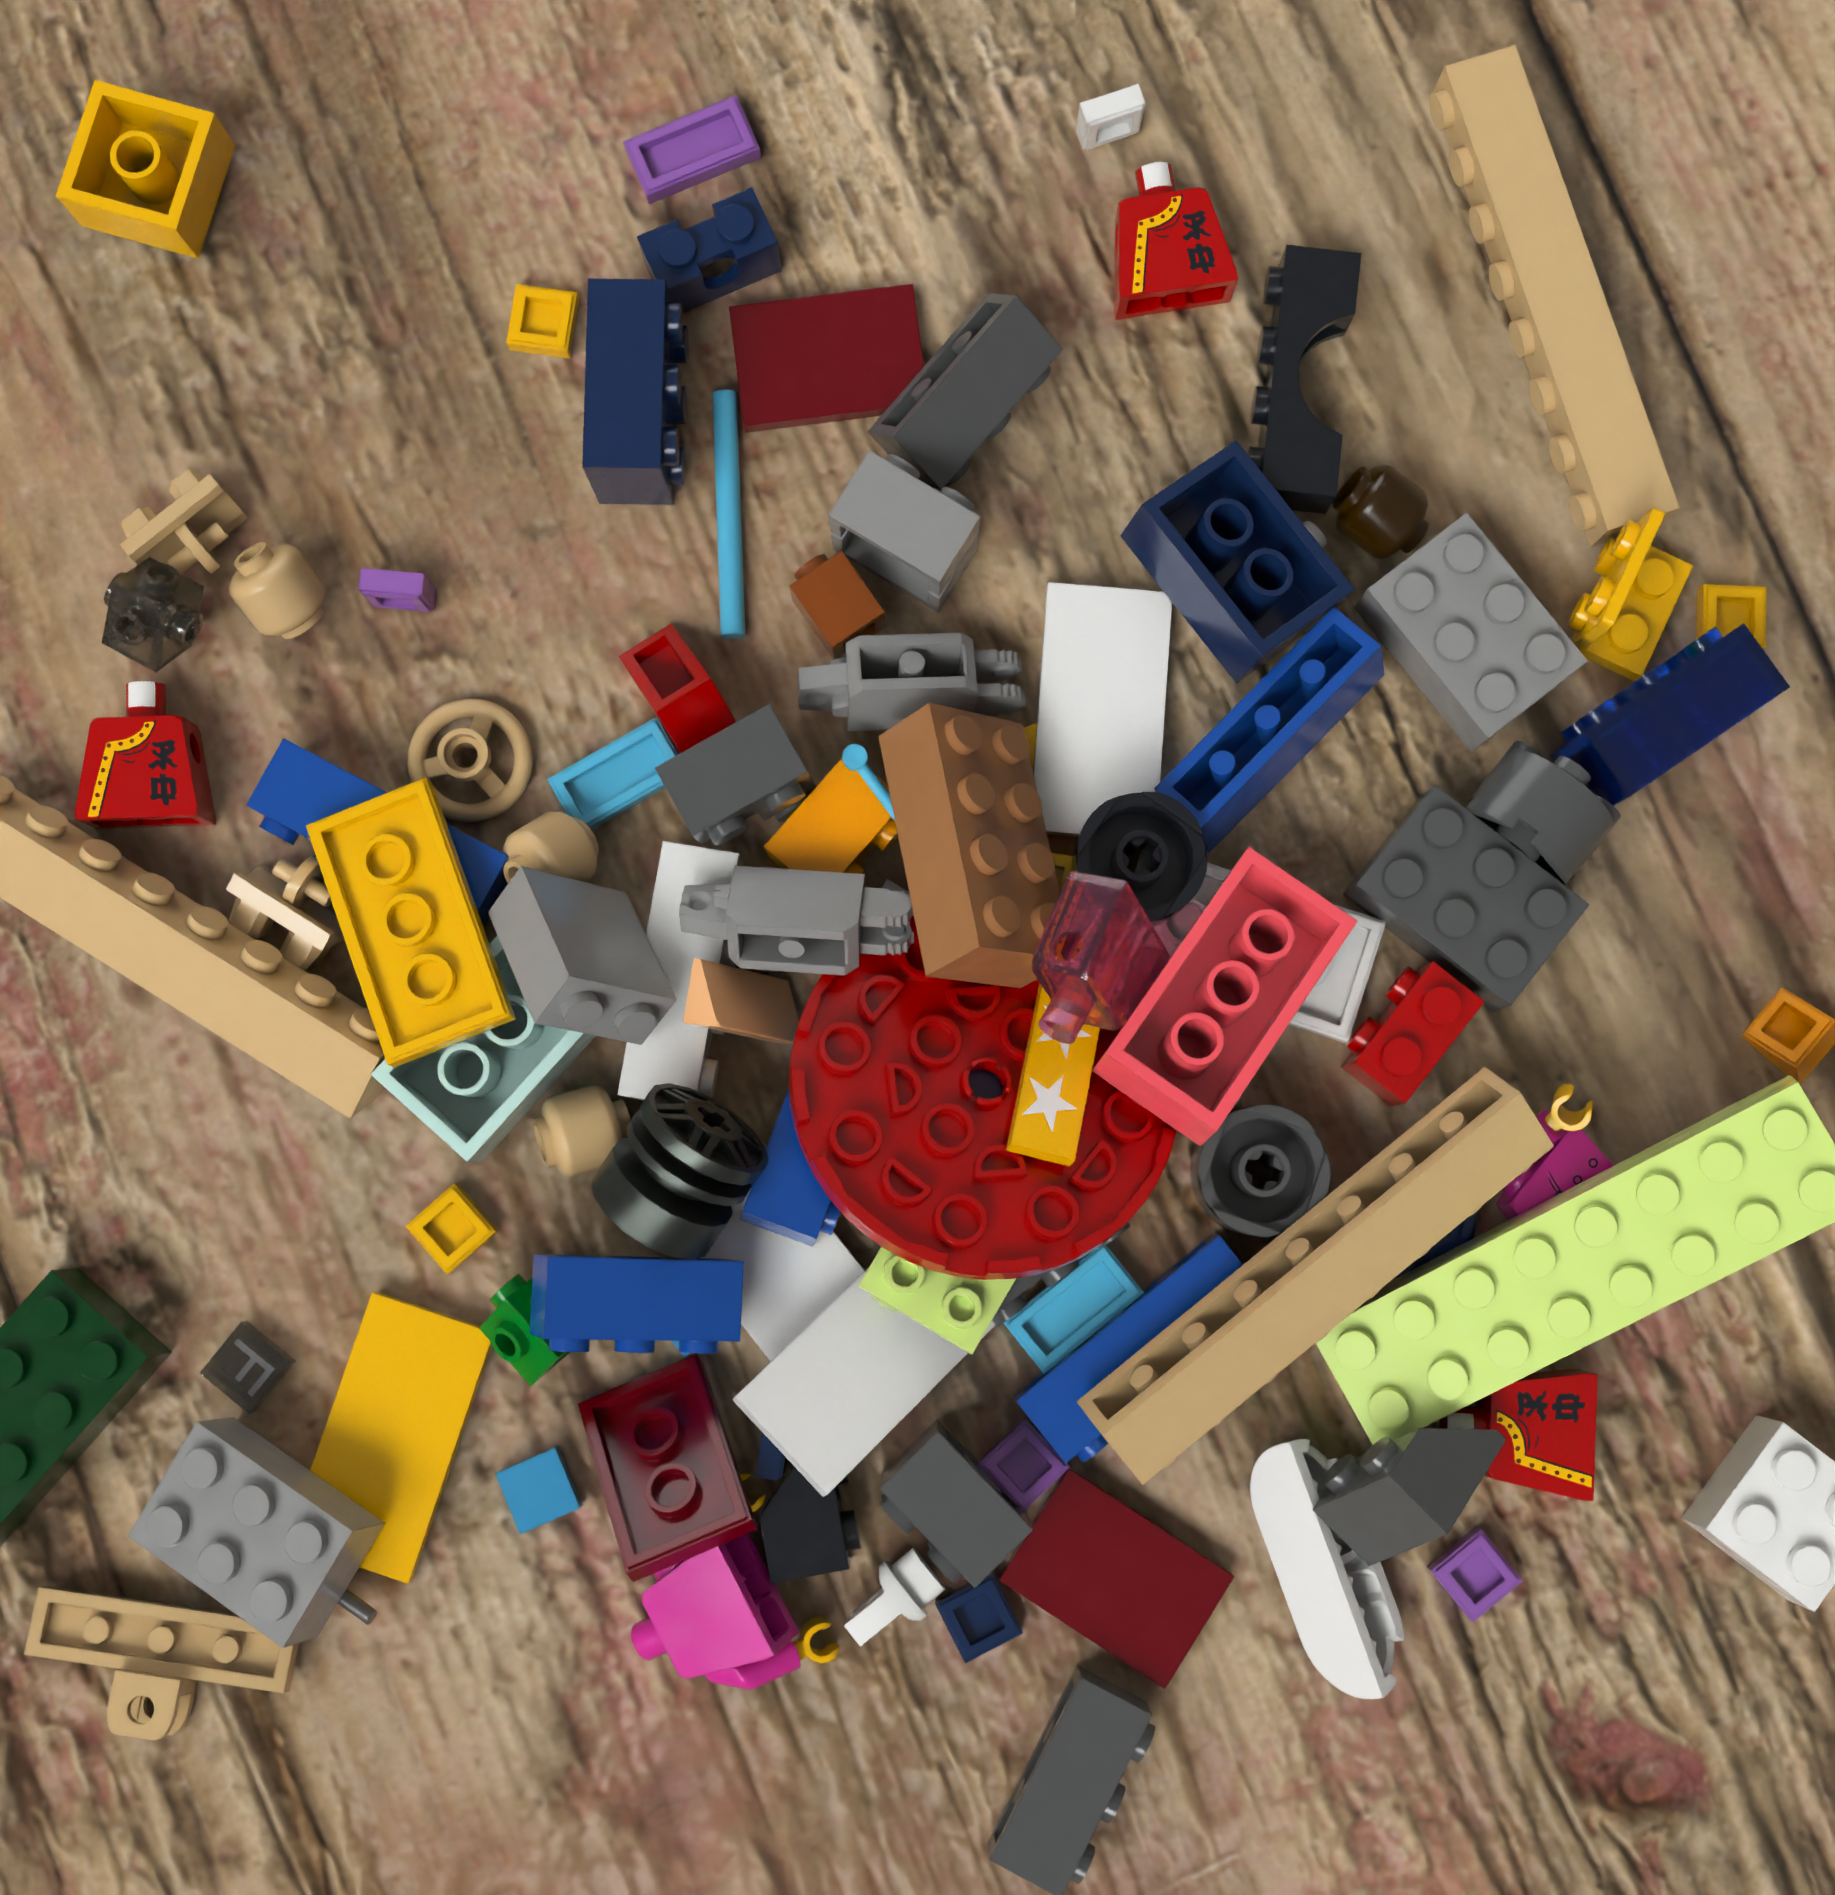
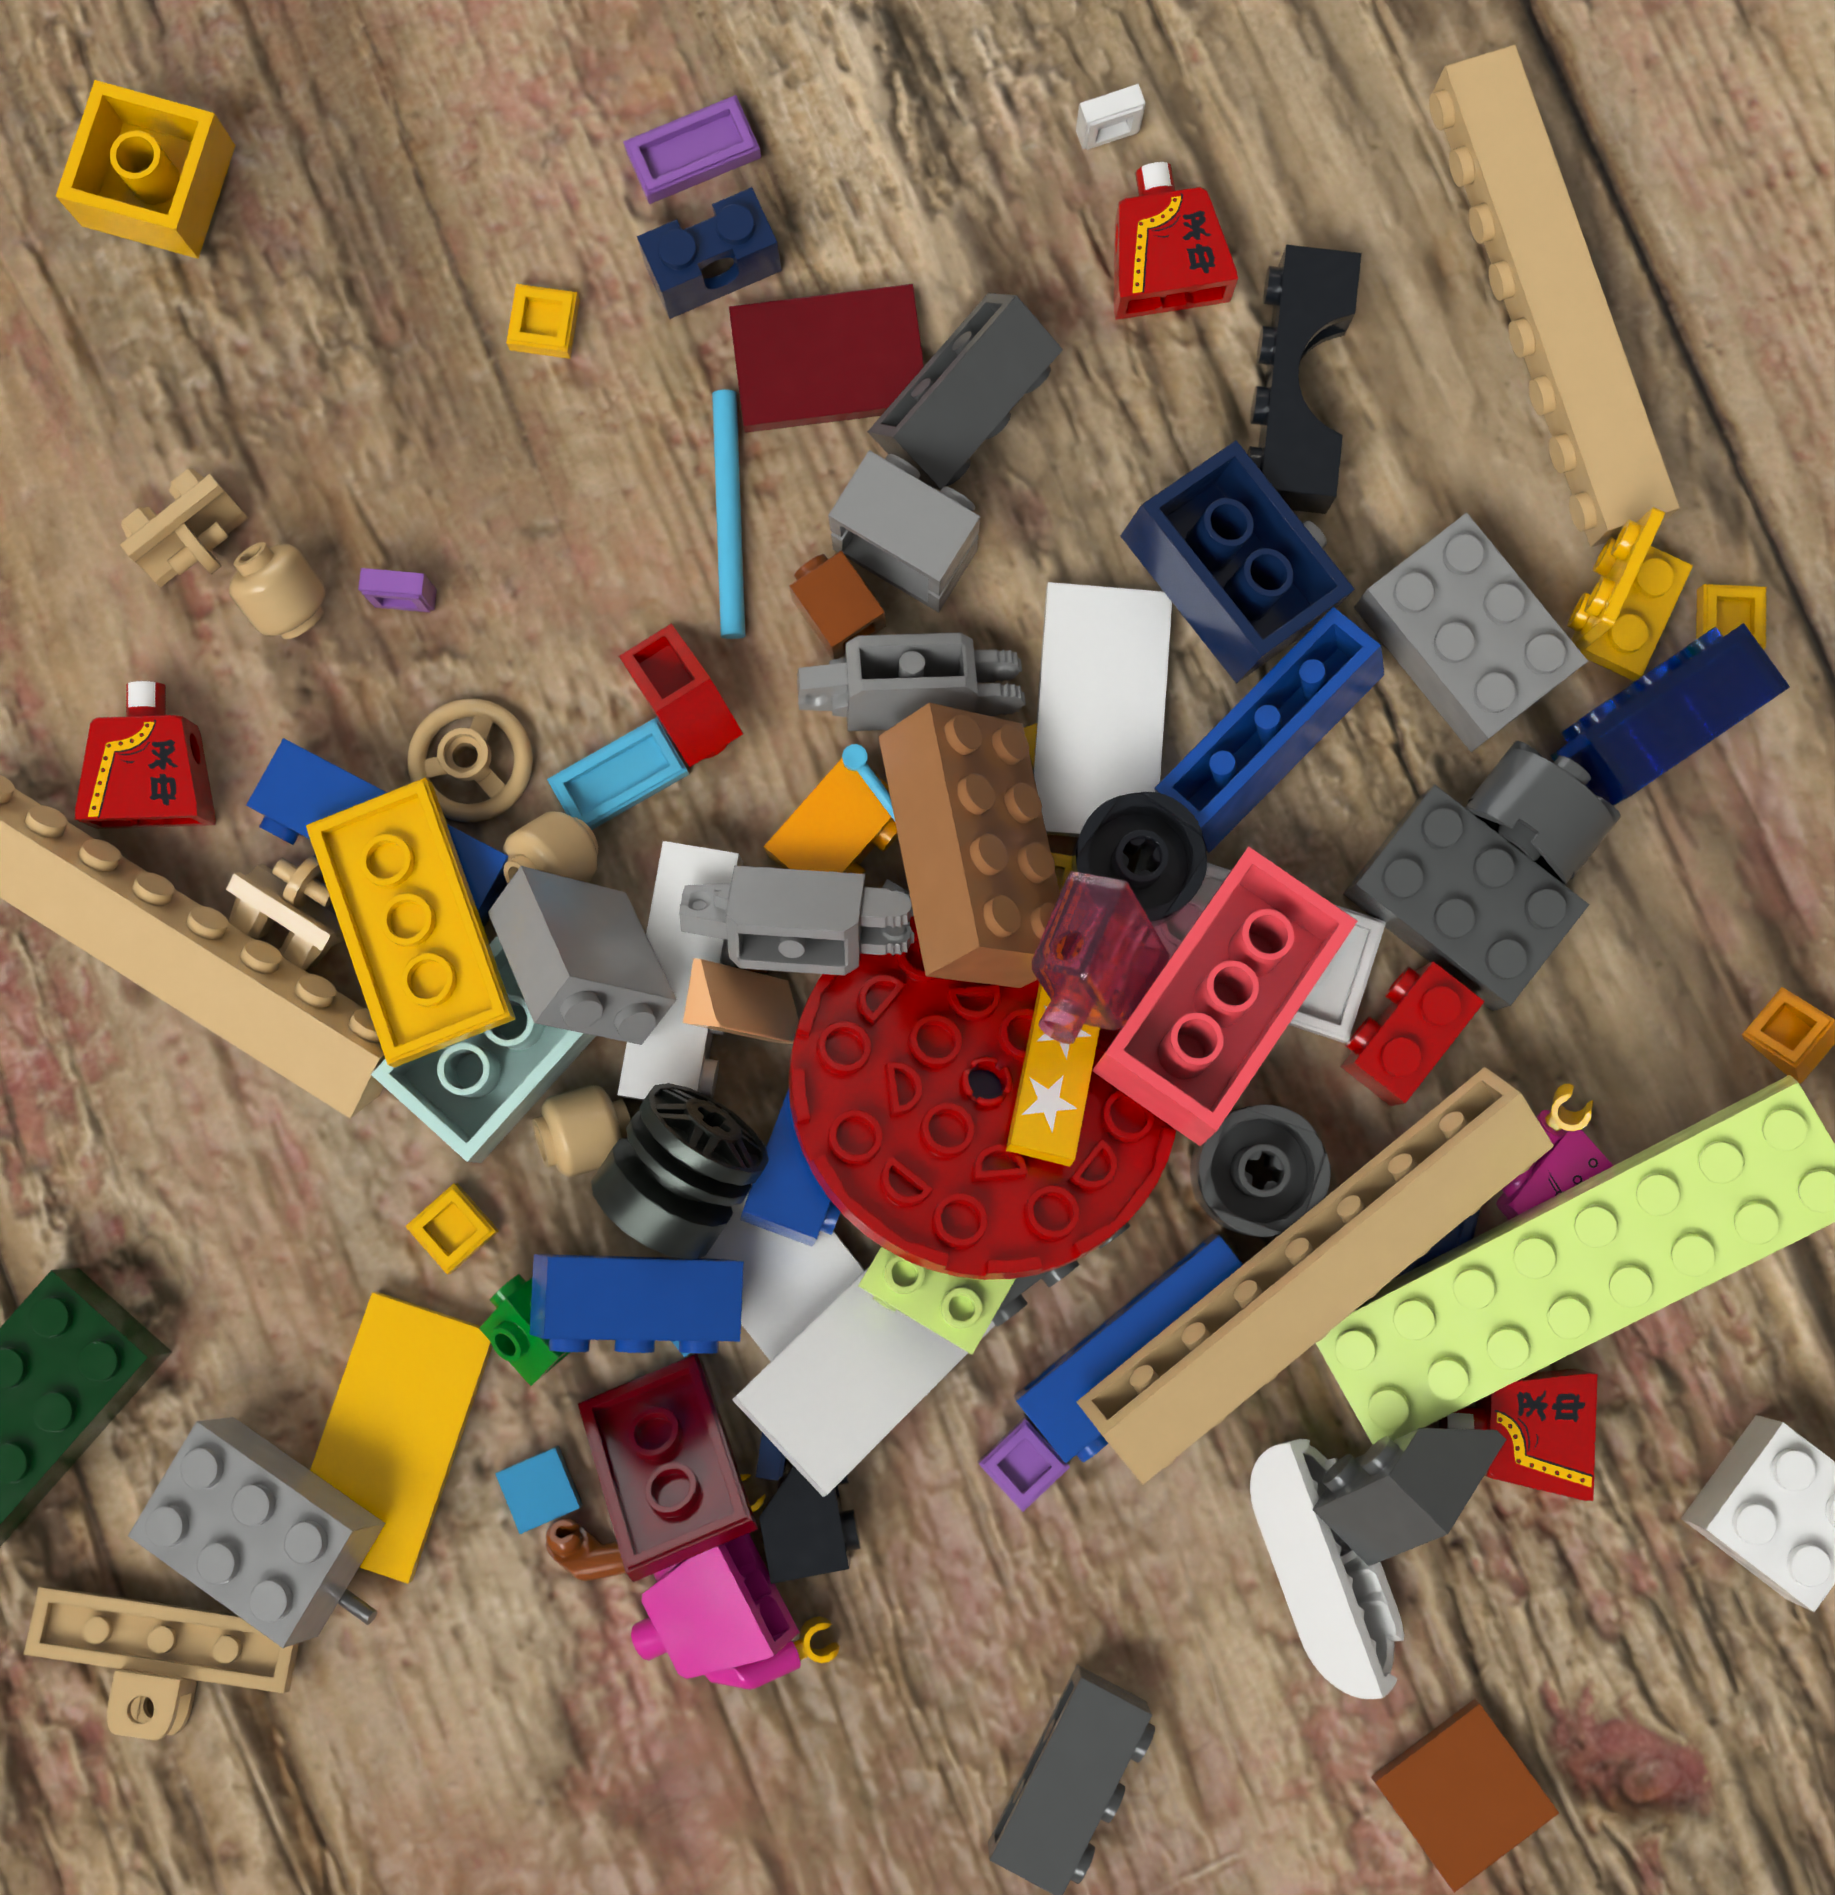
clear smoke brick [102,557,204,673] -> none
clear smoke tile [200,1321,296,1414] -> none
dark blue brick [582,278,689,505] -> none
dark grey brick [655,704,816,845] -> none
white piece [844,1548,945,1646] -> none
dark grey brick [880,1419,1033,1588] -> none
dark blue tile [935,1571,1023,1663] -> none
dark red tile [999,1468,1234,1689] -> none
medium azure tile [1004,1245,1144,1374] -> none
dark brown head [1332,465,1429,559] -> none
medium lavender tile [1427,1526,1523,1622] -> none
none -> dark orange arm [546,1518,626,1581]
none -> dark orange tile [1371,1699,1559,1893]

